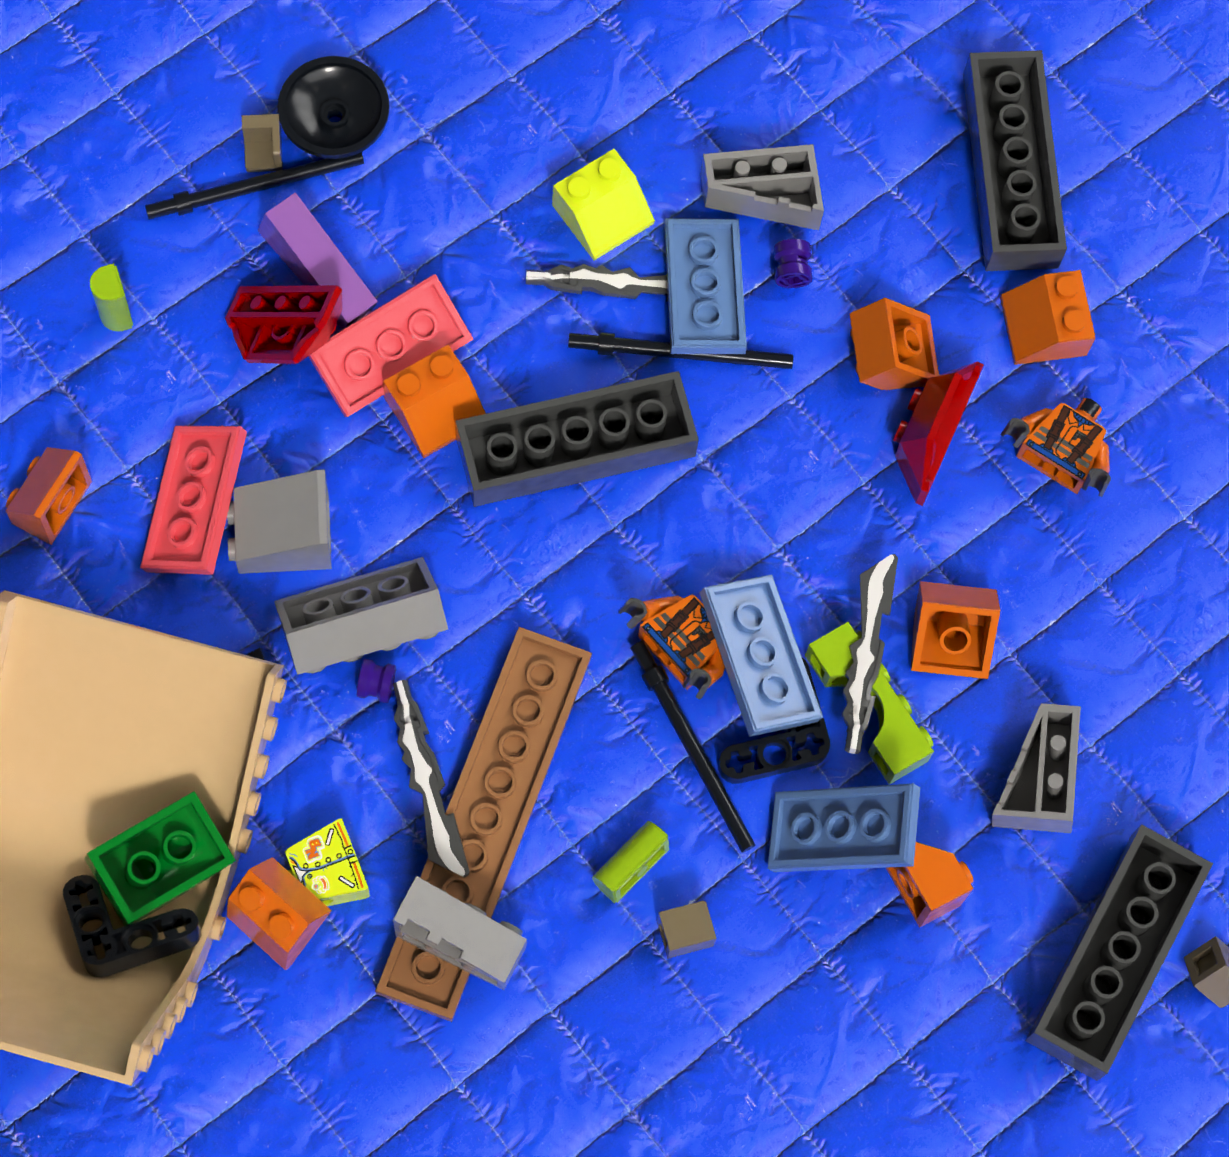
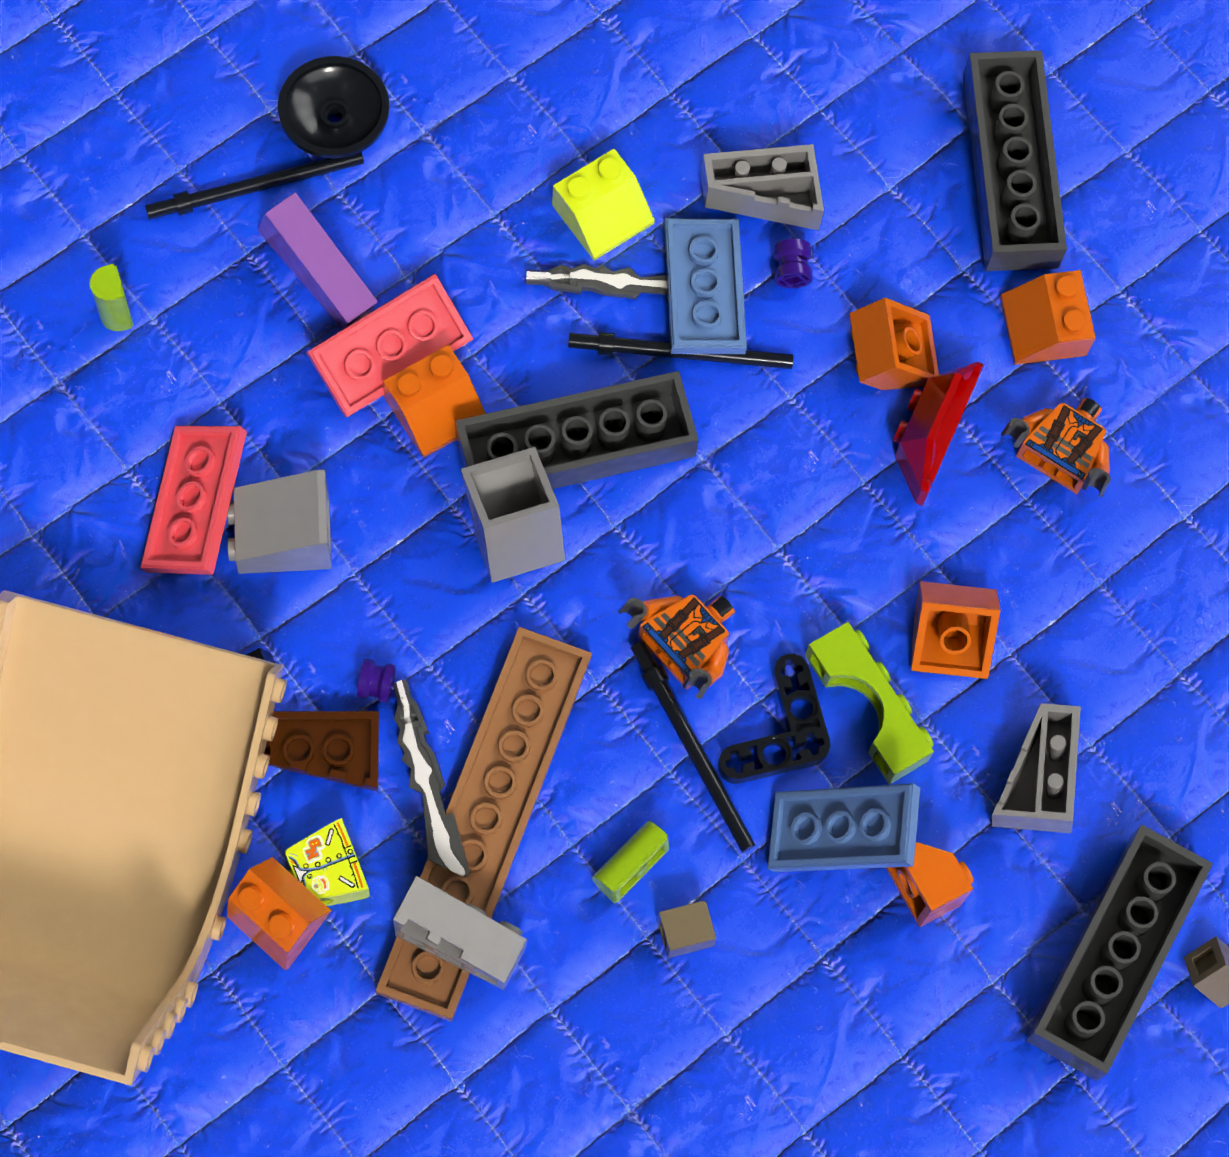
slope [6,447,92,545] -> none
black beam [63,875,201,977] -> none
green slope [85,791,236,926] -> none
red wedge [225,285,343,364] -> none
dark tan panel [242,114,283,172] -> none
light grey slope [274,557,449,675] -> none
medium blue tile [699,575,823,737] -> none
dark grey sword [842,554,898,754] -> none
none -> reddish brown wing [264,711,379,792]
none -> light grey slope [461,447,565,583]

